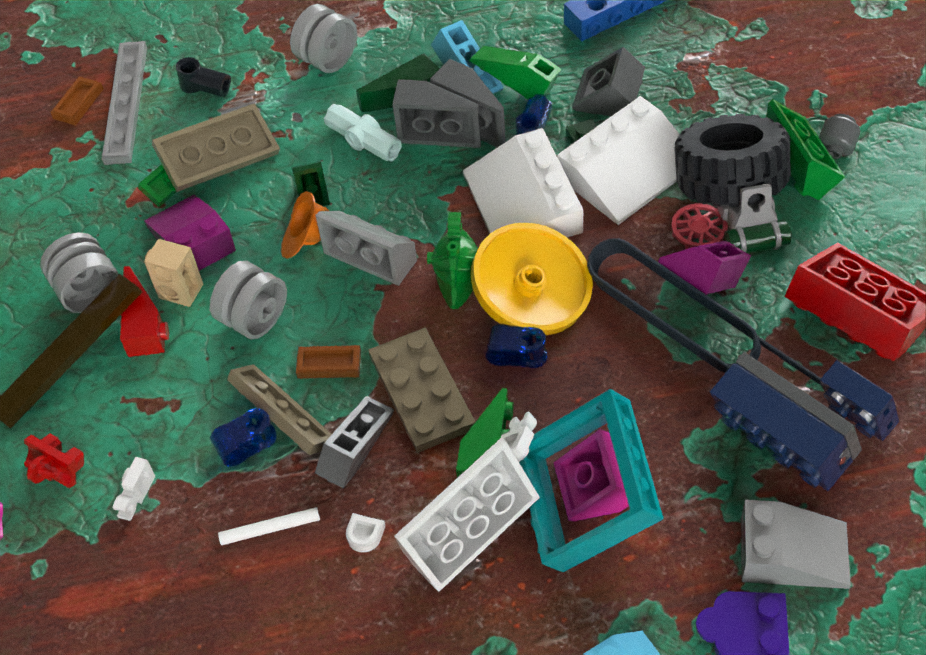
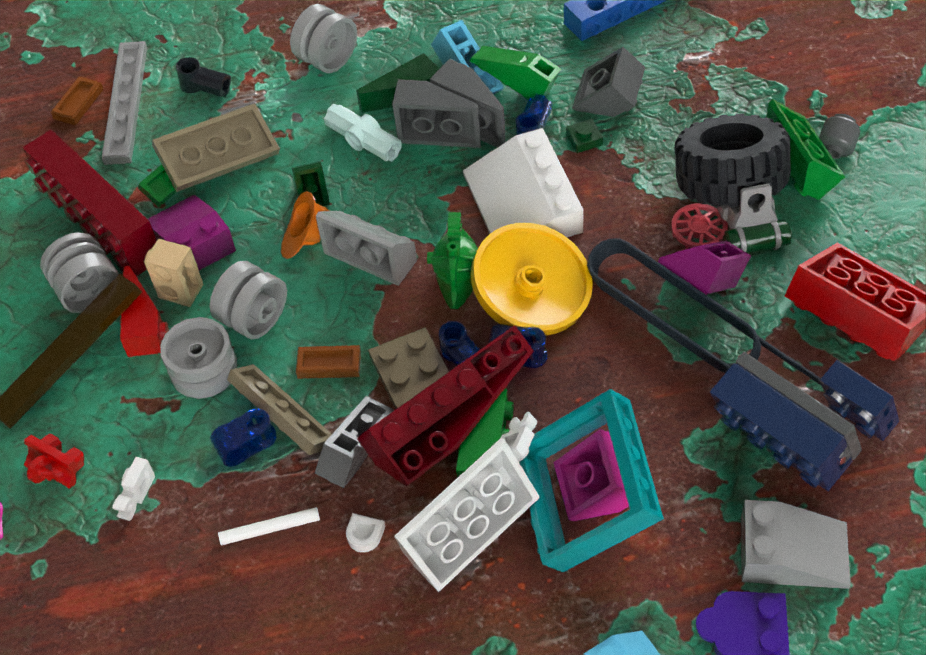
white slope [558,96,679,225] -> none
none -> dark red brick [22,129,157,277]
none -> light grey wheel [160,317,237,399]
none -> dark red wedge [357,325,534,486]
none -> clear blue piece [439,321,480,366]

